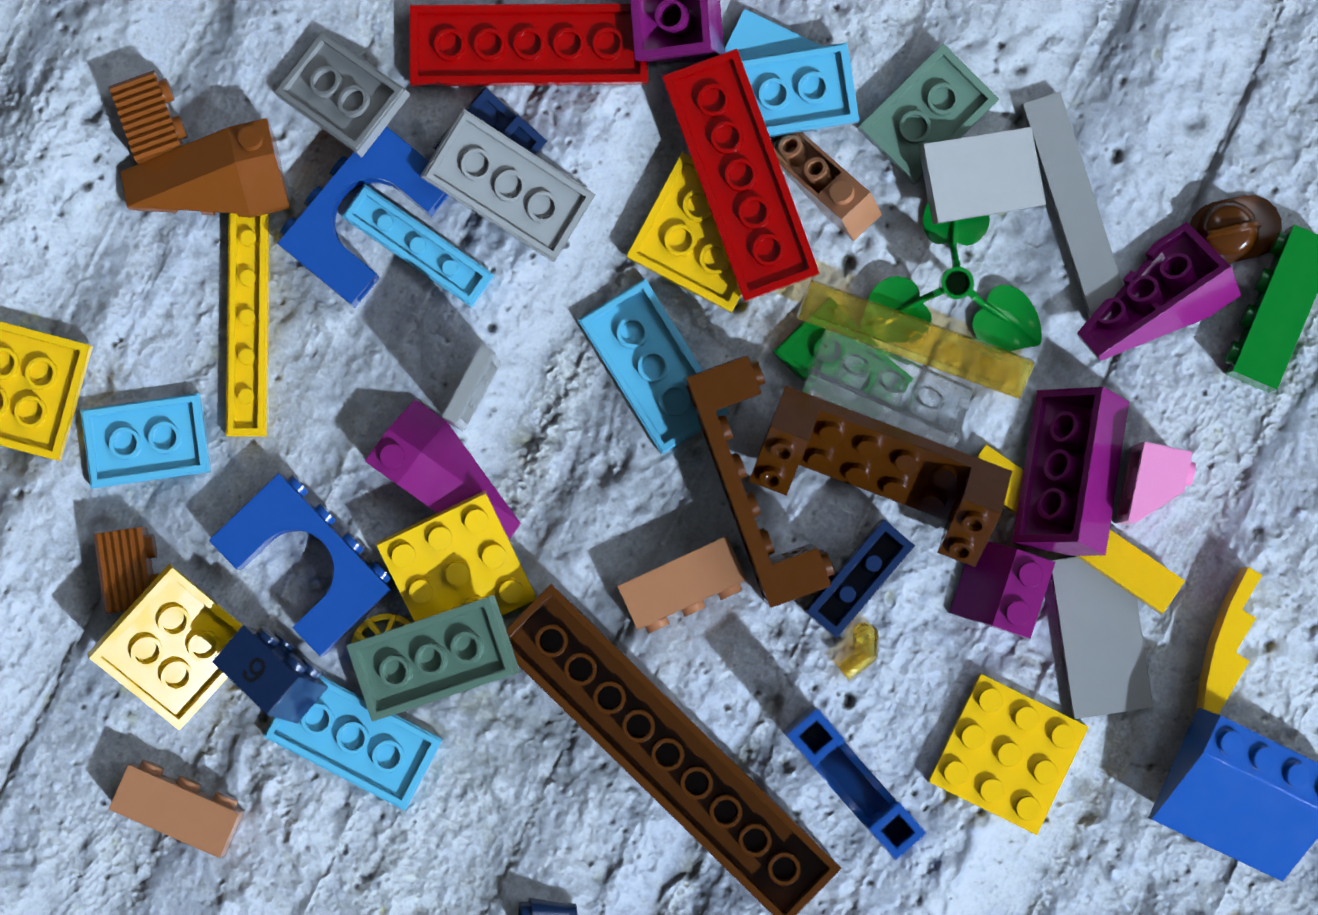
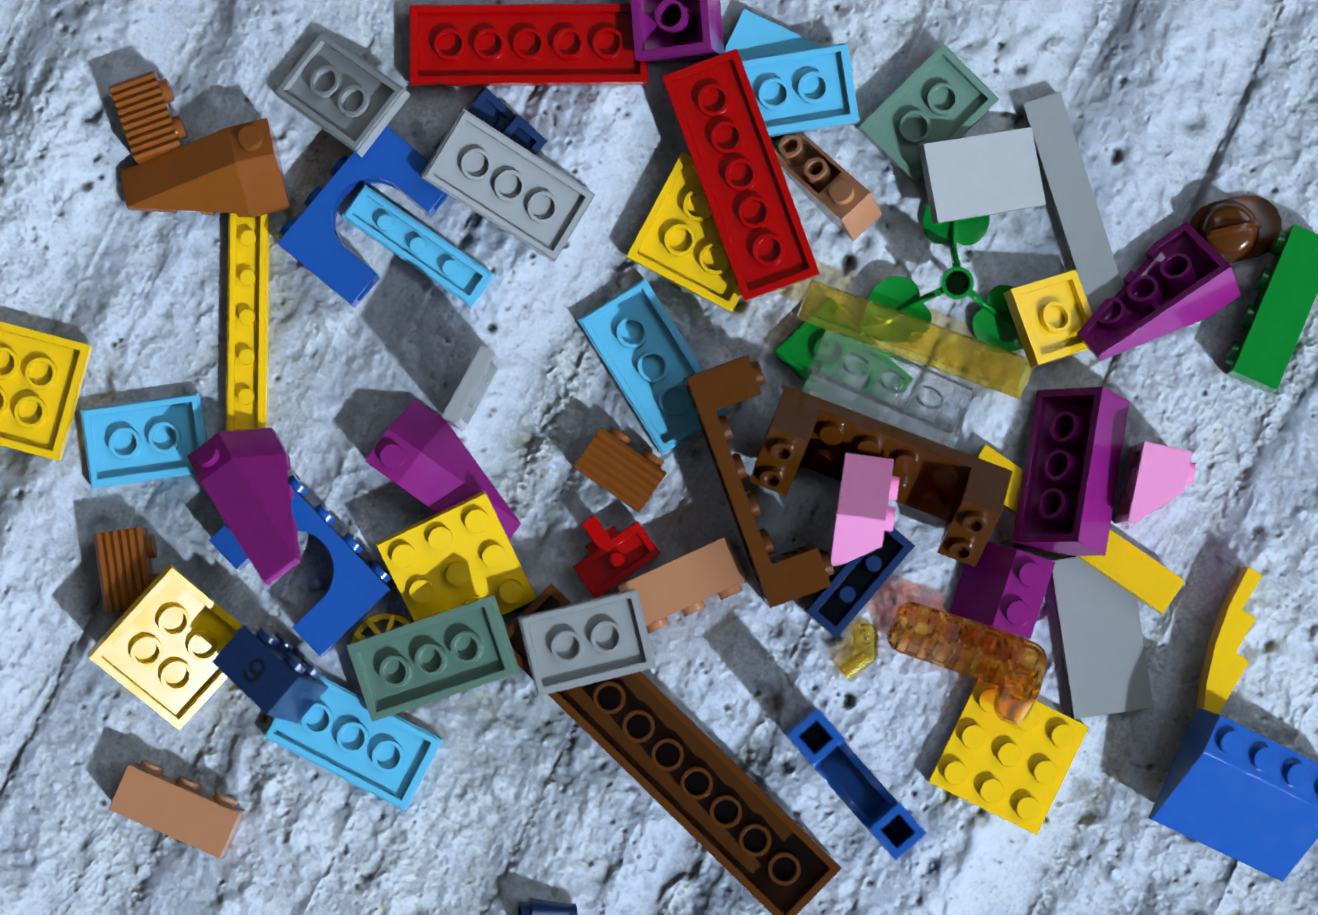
none -> magenta wedge [187,428,301,586]
none -> light grey tile [518,588,656,697]
none -> red hinge [572,514,661,598]
none -> dark orange brick [573,426,667,513]
none -> bright pink slope [831,453,900,567]
none -> clear orange beam [887,602,1047,724]
none -> yellow plate [1003,270,1093,368]

